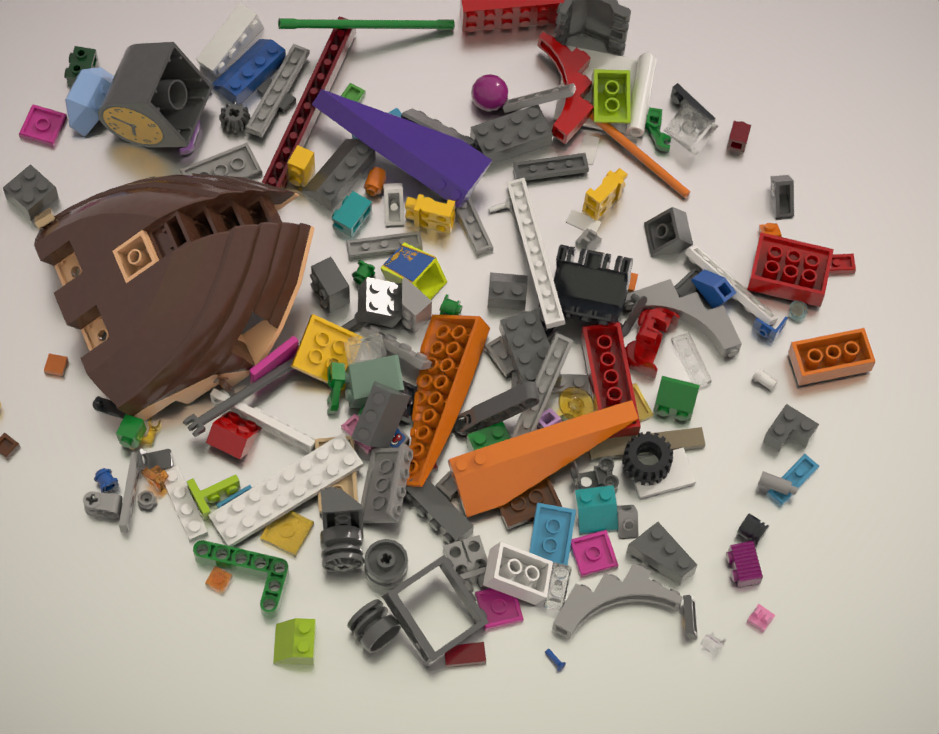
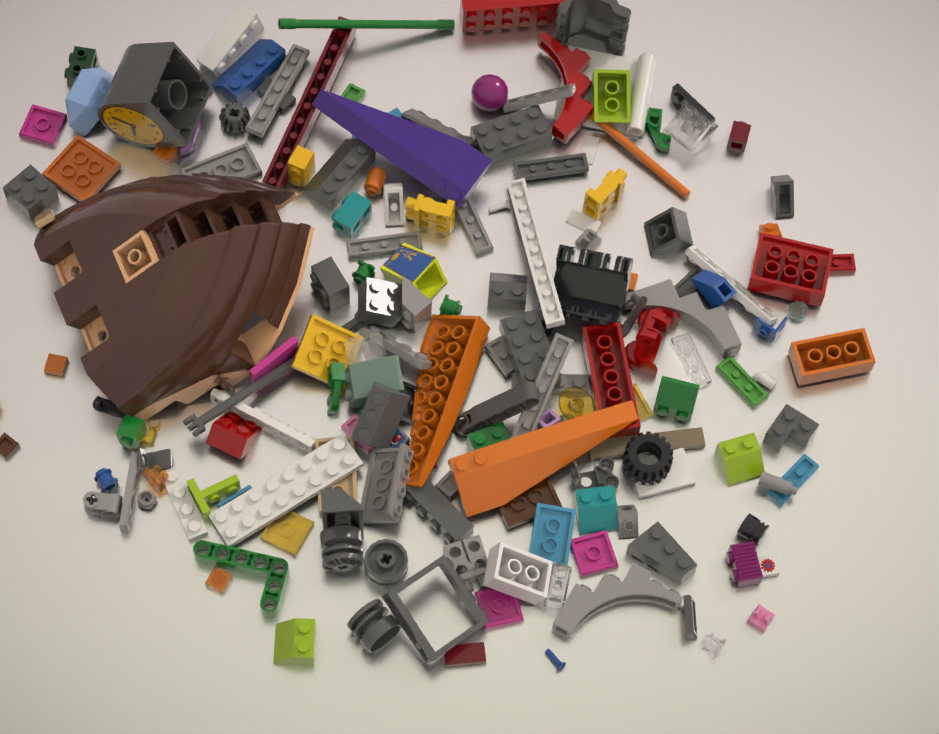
none -> orange plate [42,135,121,202]
none -> orange tile [152,147,178,164]
none -> bright green tile [715,356,769,409]
none -> lime slope [715,432,765,486]
none -> white tile [758,555,780,578]

